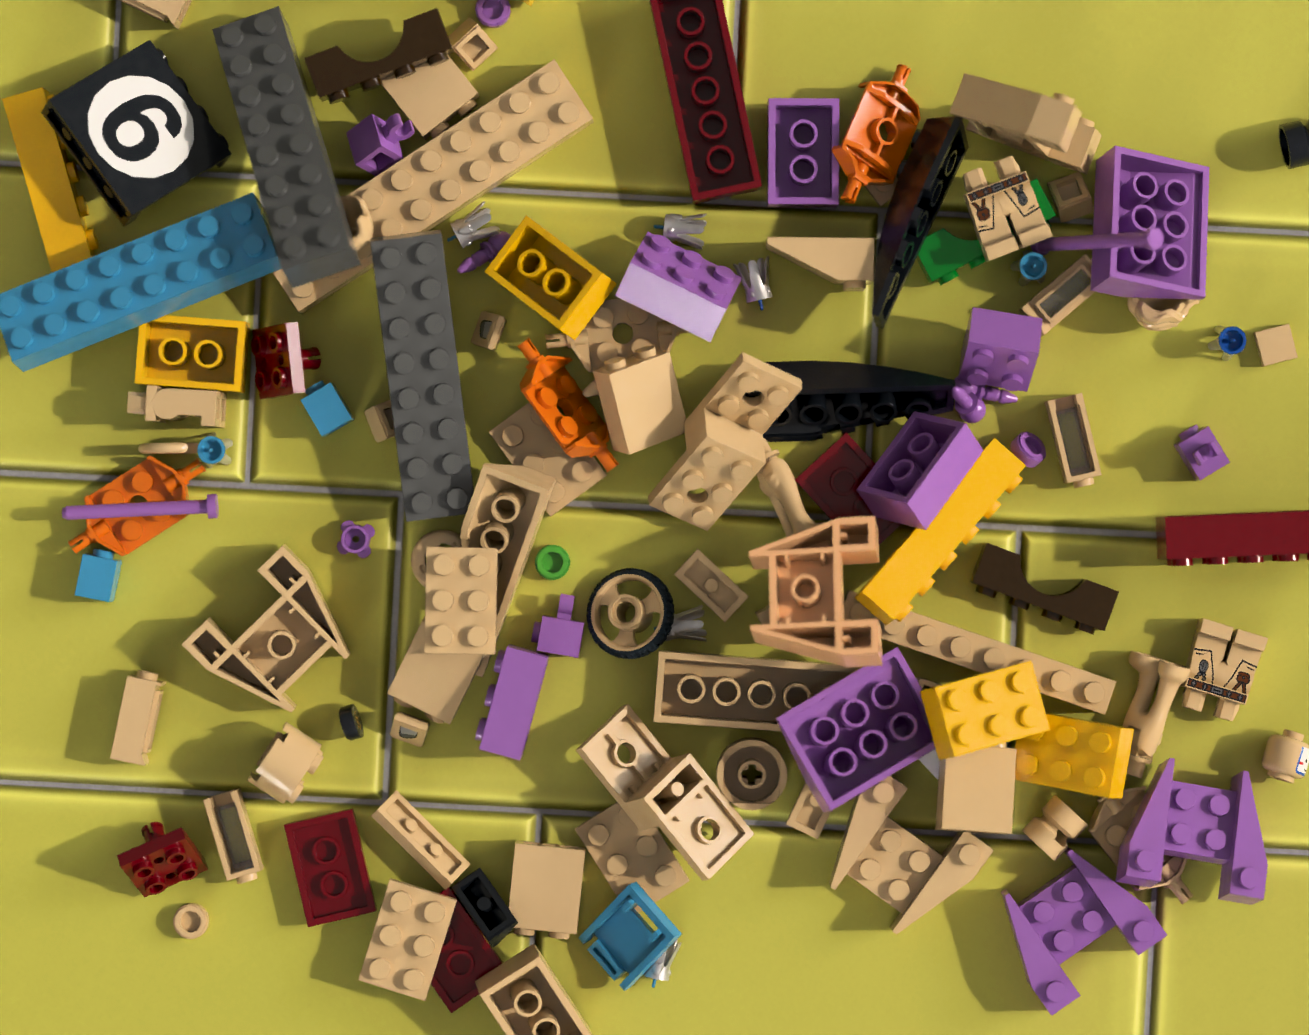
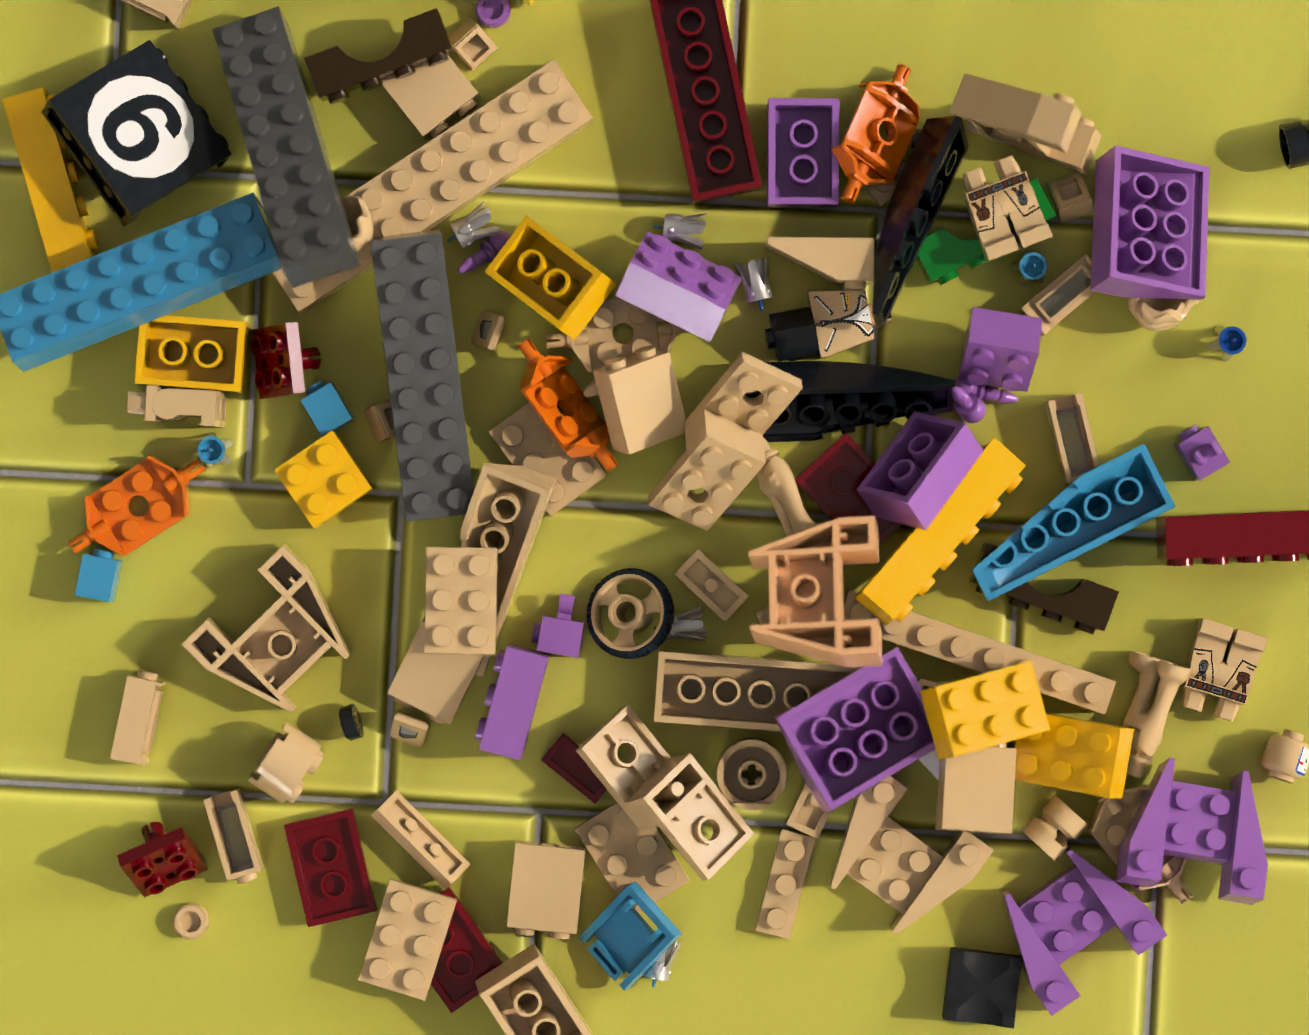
medium lavender bar [62,494,219,520] -> none
tan head [138,442,198,454] -> none
medium lavender plate [337,520,375,558] -> none
medium lavender brick [346,113,415,176] -> none
tan head [411,529,461,587] -> none
black slope [451,868,518,948] -> none
bright green tile [535,545,570,580] -> none
medium lavender tile [1010,432,1046,468] -> none
medium lavender bar [1031,228,1164,255] -> none
tan tile [1253,324,1298,367] -> none
none -> yellow brick [274,430,375,528]
none -> dark red tile [541,733,607,804]
none -> tan plate [755,828,816,939]
none -> black brick [764,306,820,362]
none -> tan torso [807,290,892,359]
none -> black brick [942,947,1022,1028]
none -> dark azure wedge [972,444,1176,602]

